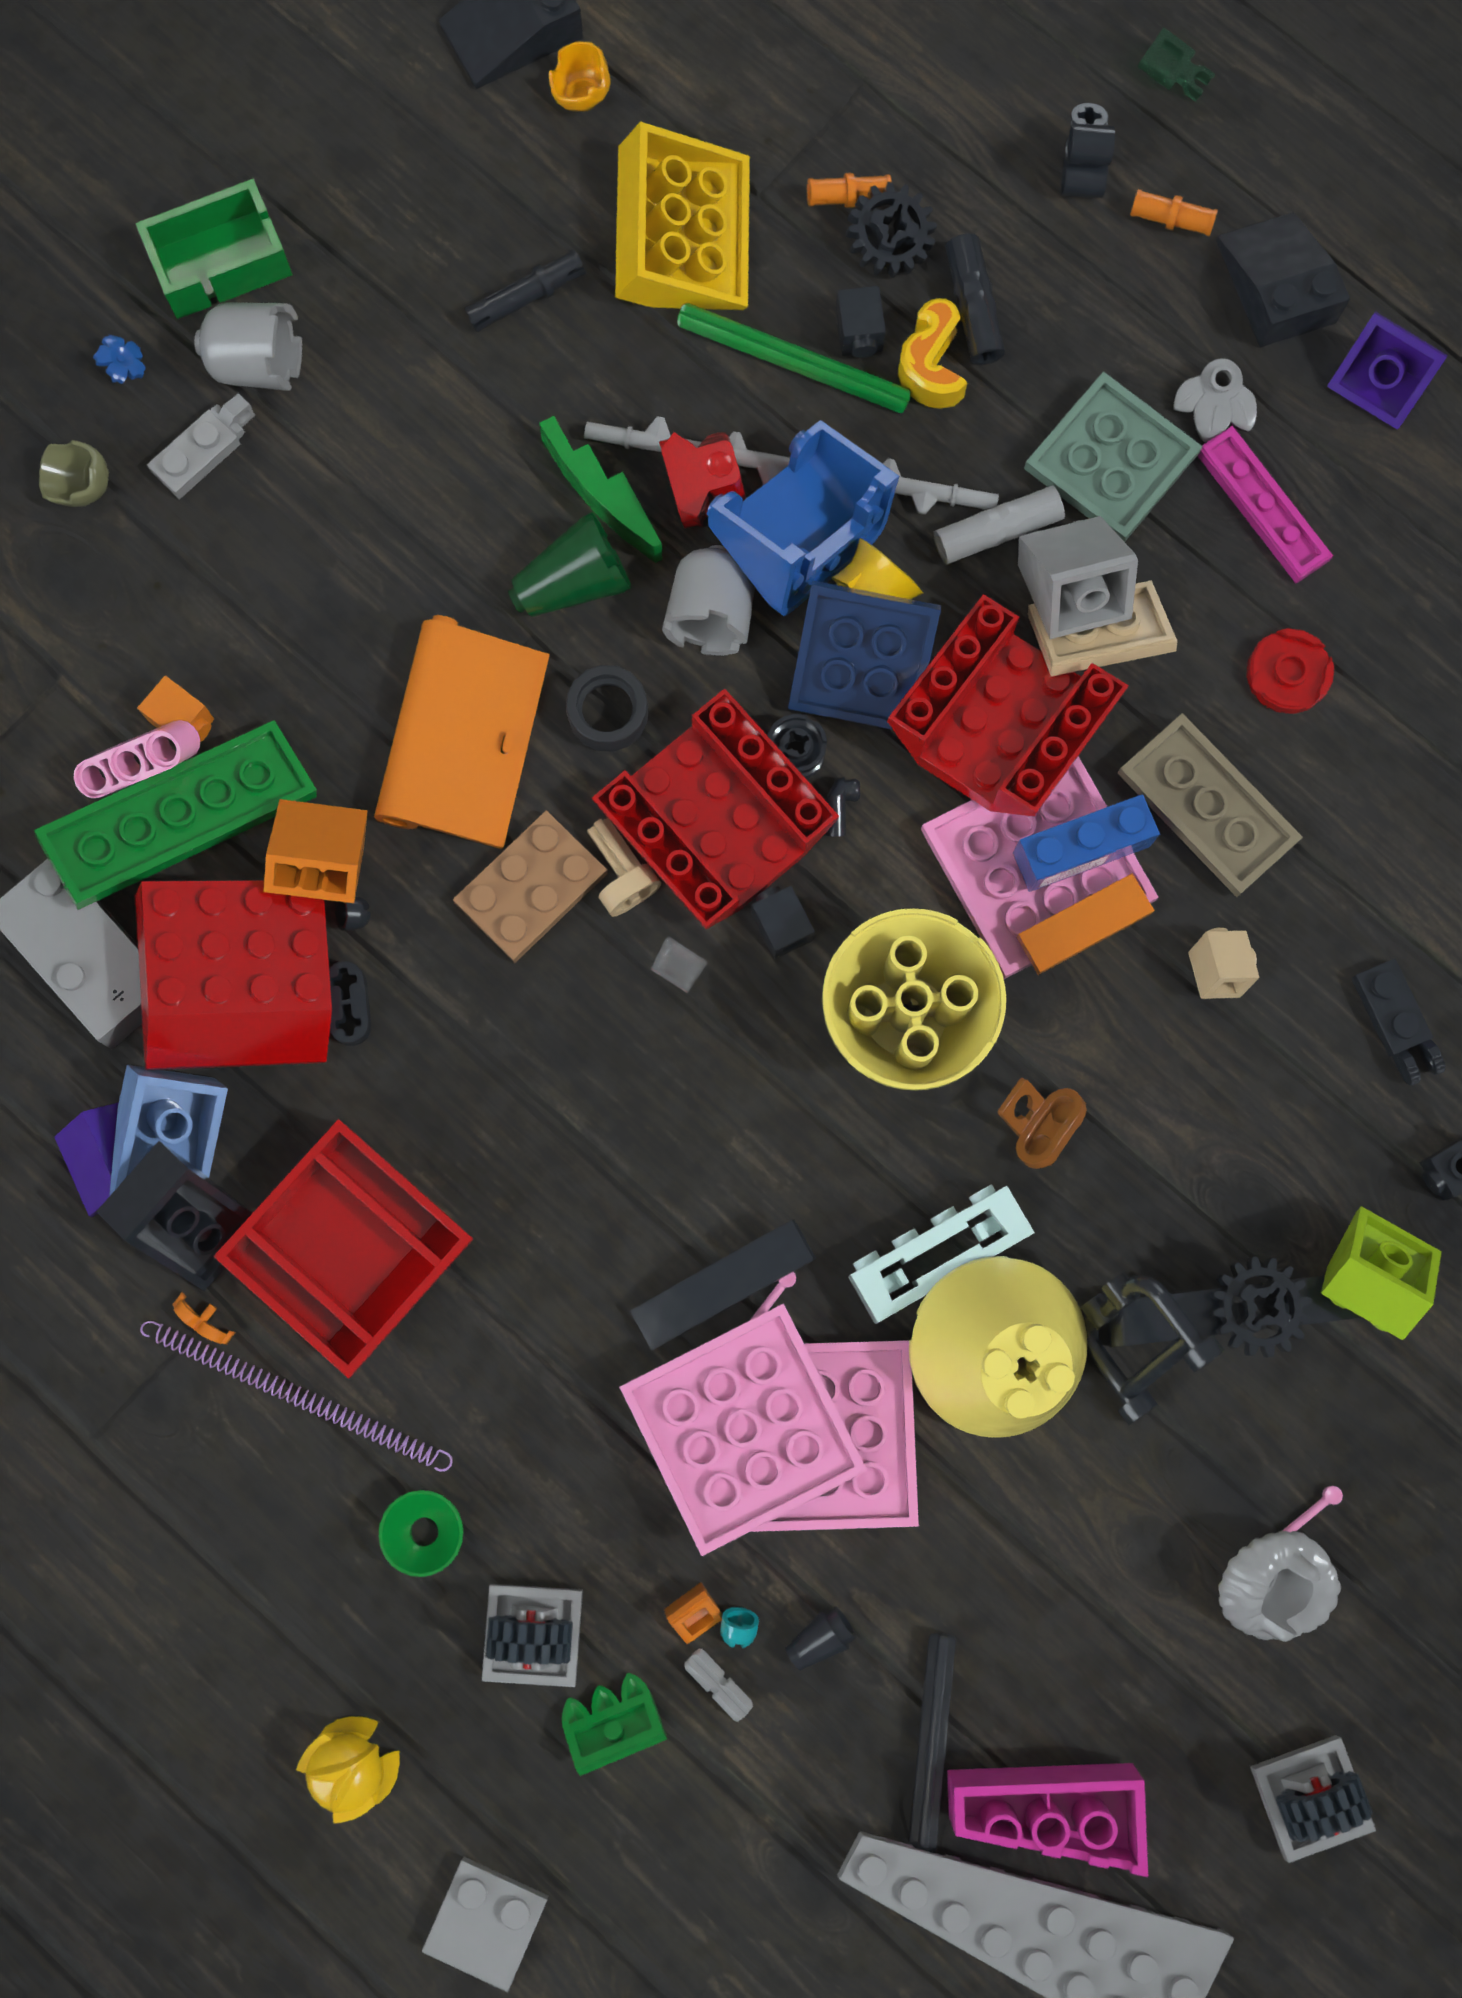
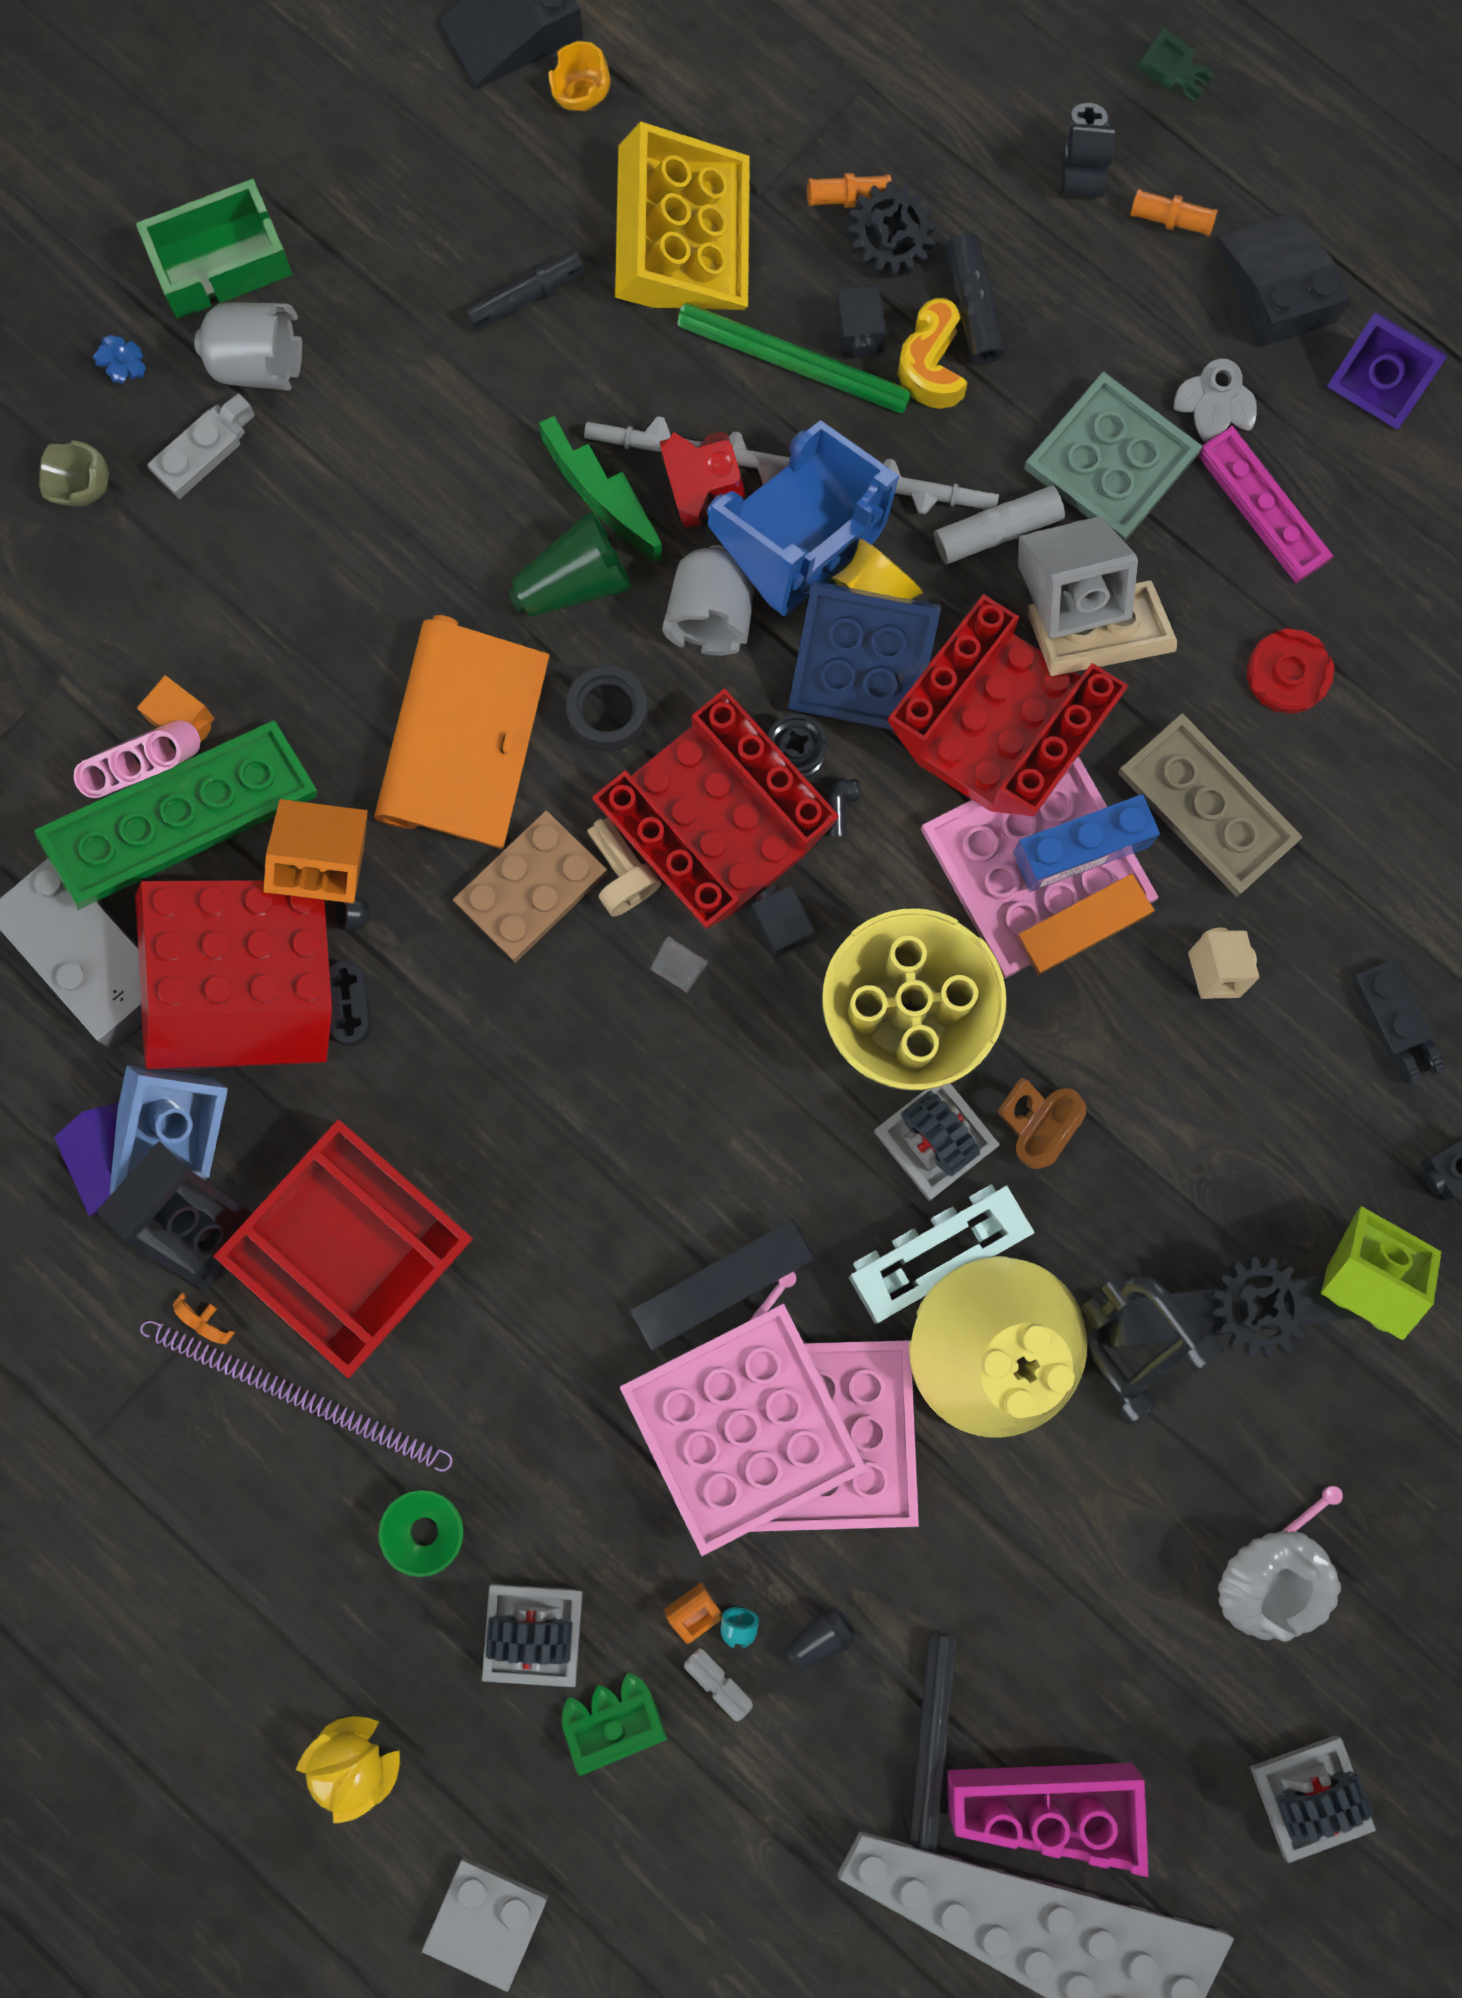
none -> plate [874,1084,1000,1201]

